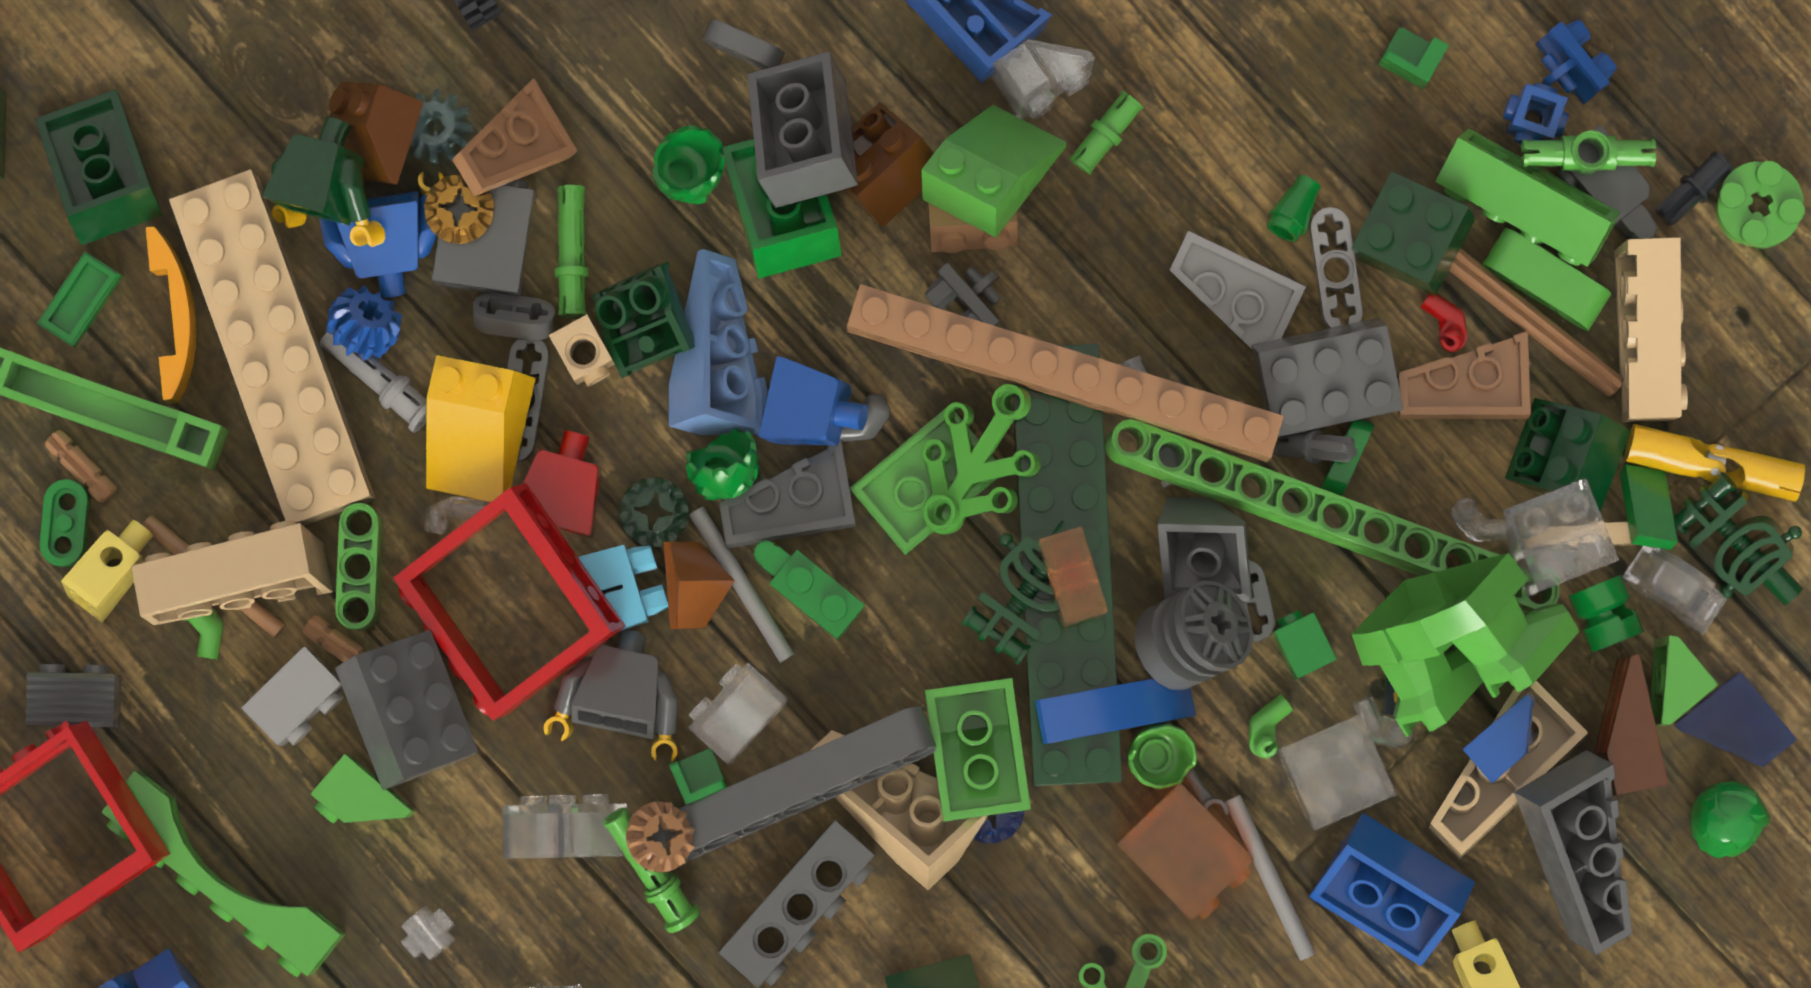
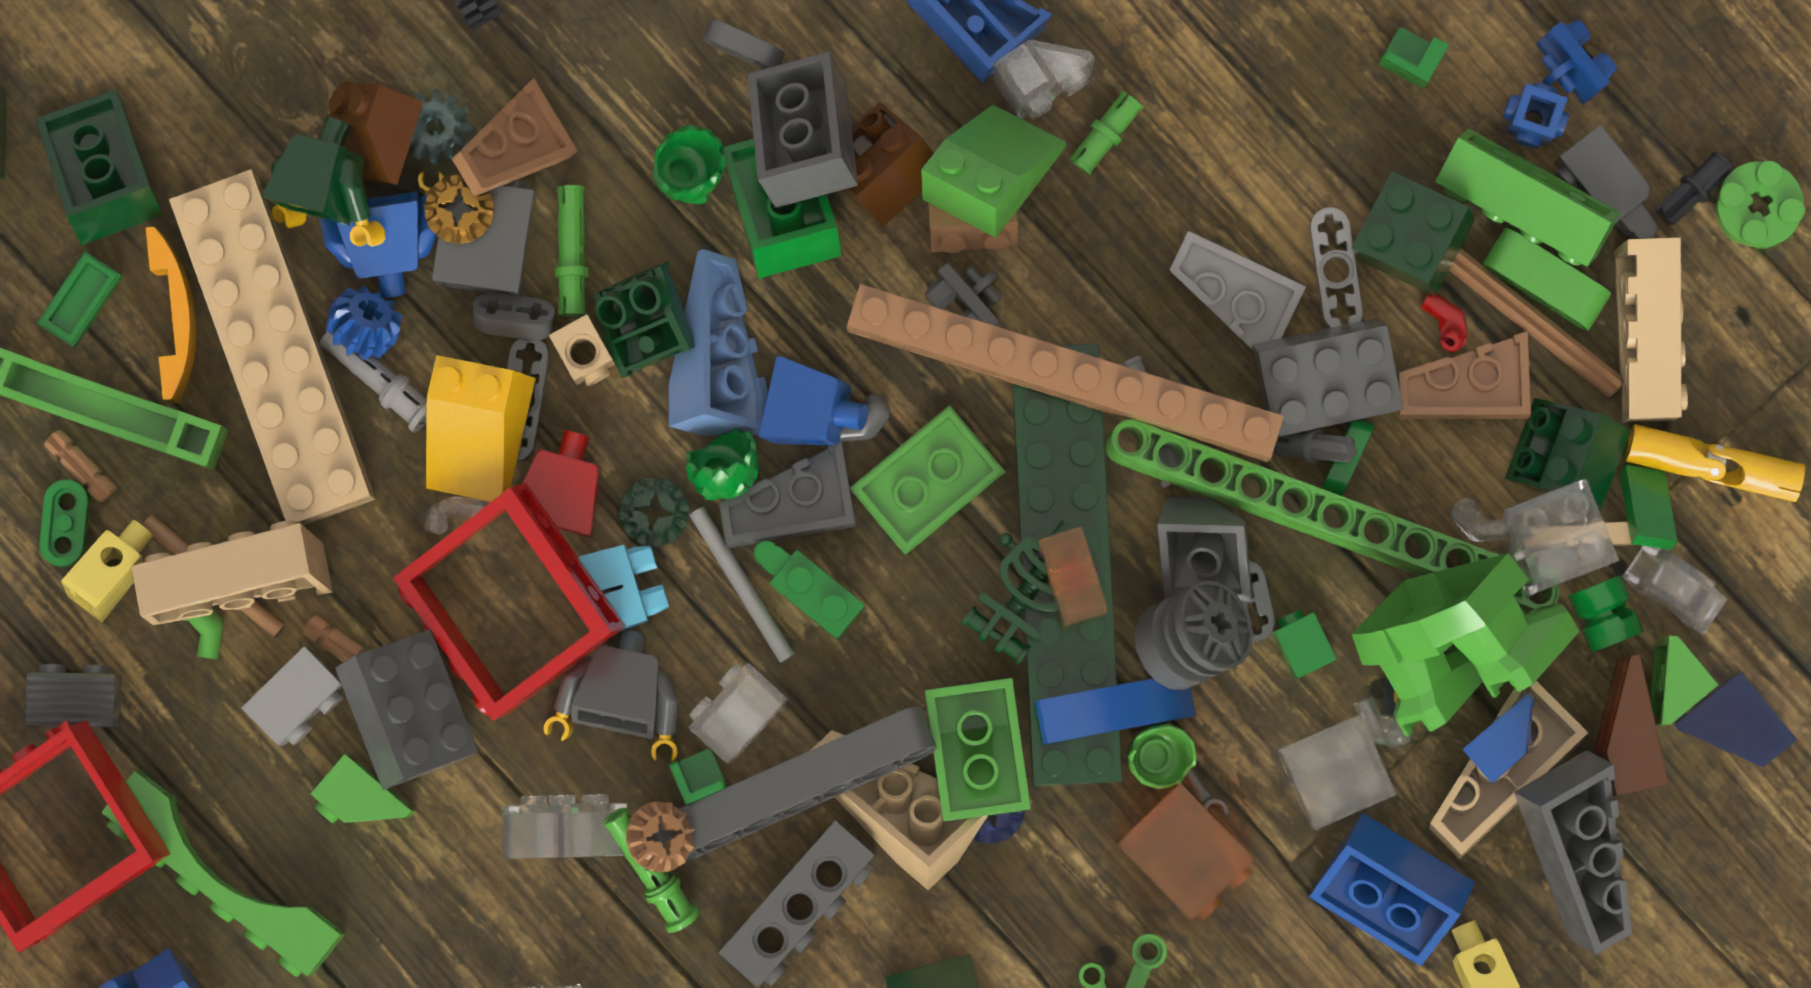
bright green beam [335,503,384,632] -> none
clear gear [401,906,455,961] -> none
dark orange slope [663,541,735,629] -> none
bright green plant [922,384,1041,535] -> none
light grey bar [1225,795,1316,961] -> none
bright green arm [1248,694,1293,759] -> none
green cone [1266,175,1321,242] -> none
bright green pin [1521,130,1656,176] -> none
dark green torso [1673,472,1803,606] -> none
green hair [1689,780,1770,858] -> none

